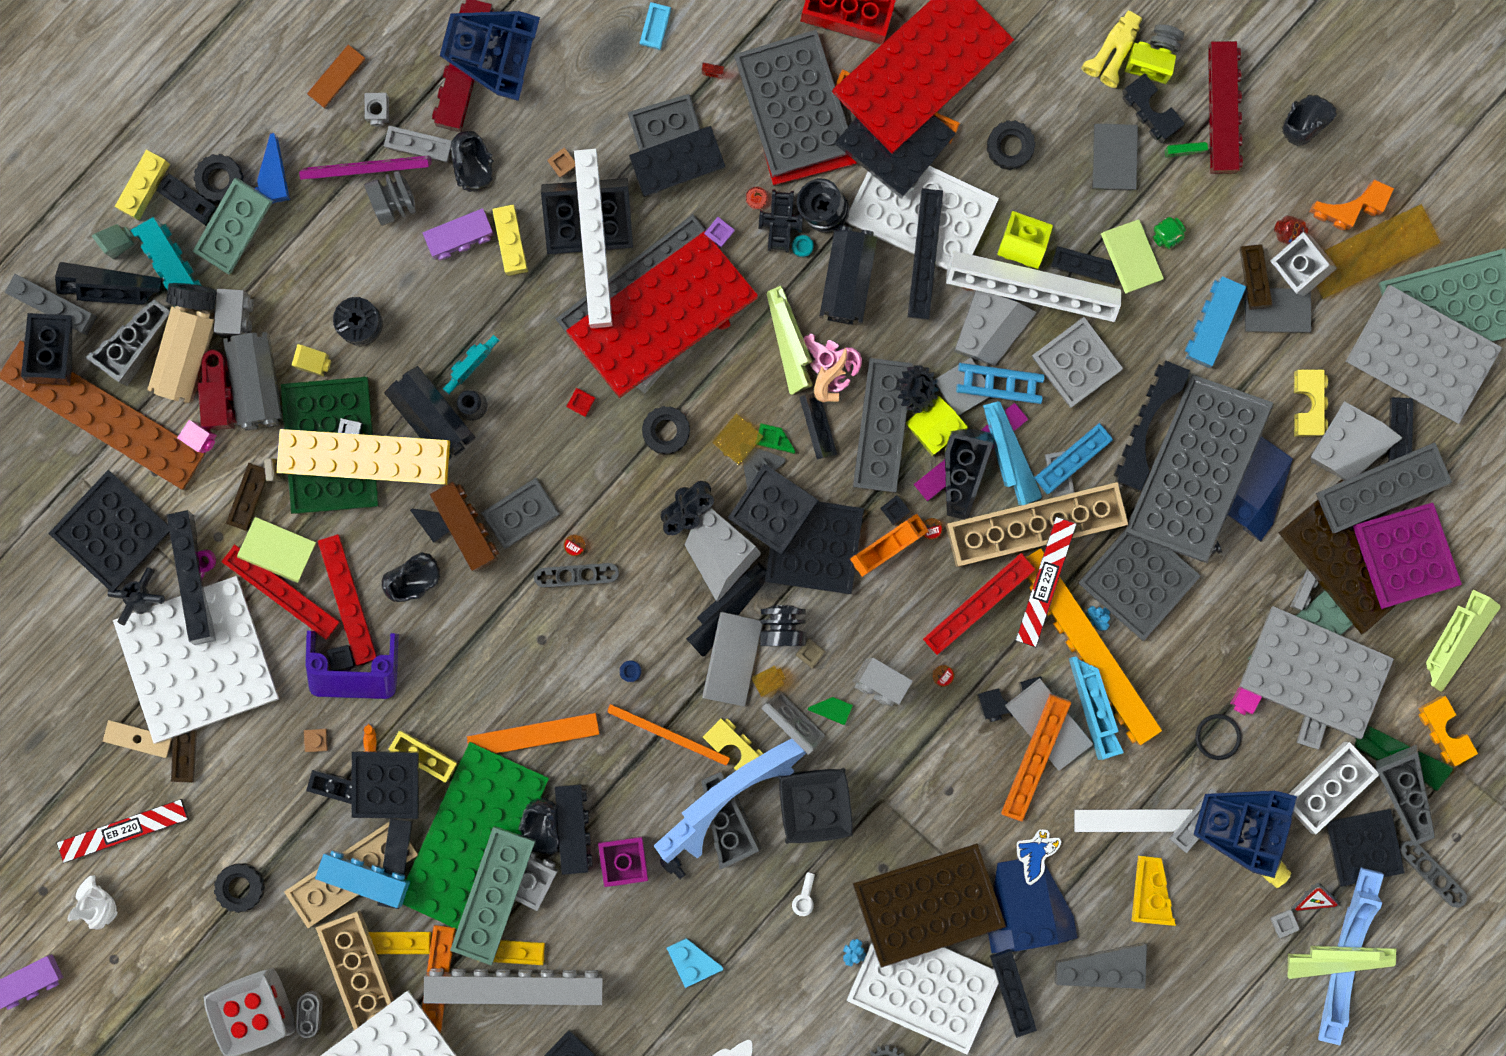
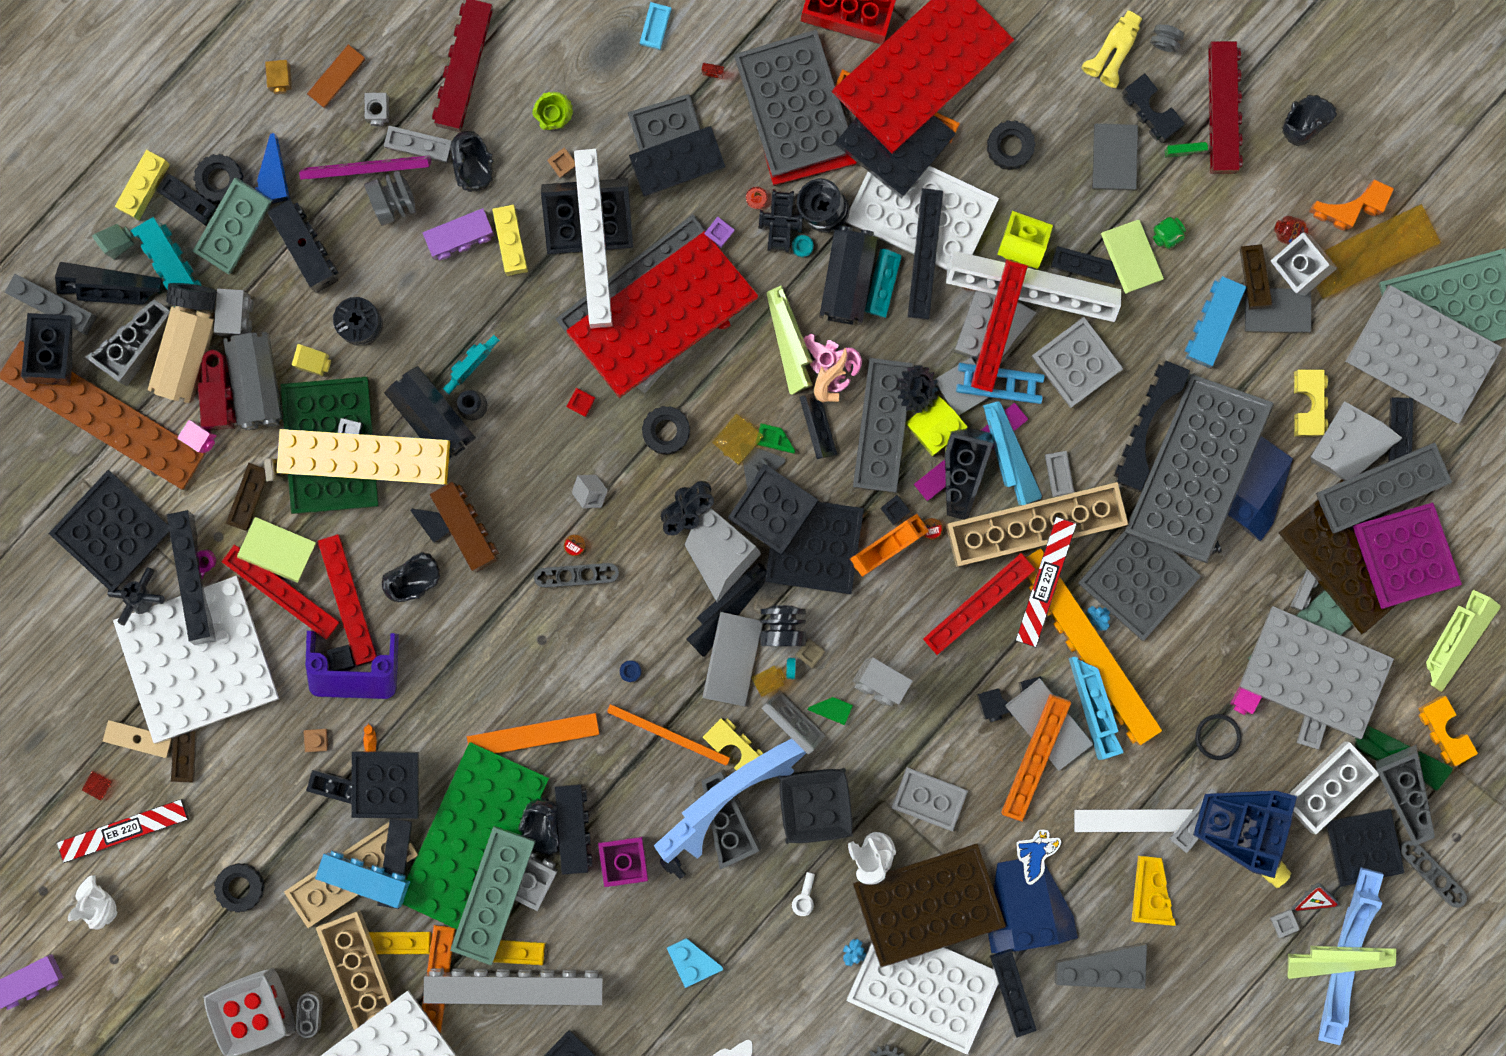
light yellow brick [388,730,459,783] -> none
dark blue wedge [439,11,540,101] -> none
dark grey tile [481,478,560,549] -> none
tile [932,665,955,687] -> none
dark azure tile [1034,423,1113,494] -> none
neon yellow slope [1125,42,1176,84] -> none
none -> clear red tile [82,771,113,801]
none -> pearl gold brick [265,60,292,94]
none -> black brick [267,199,339,293]
none -> lime hair [532,92,573,130]
none -> light grey panel [572,475,608,508]
none -> teal tile [786,657,796,679]
none -> white helmet [848,832,896,885]
none -> teal plate [865,249,902,318]
none -> light grey tile [891,767,968,832]
none -> red tile [970,260,1028,392]

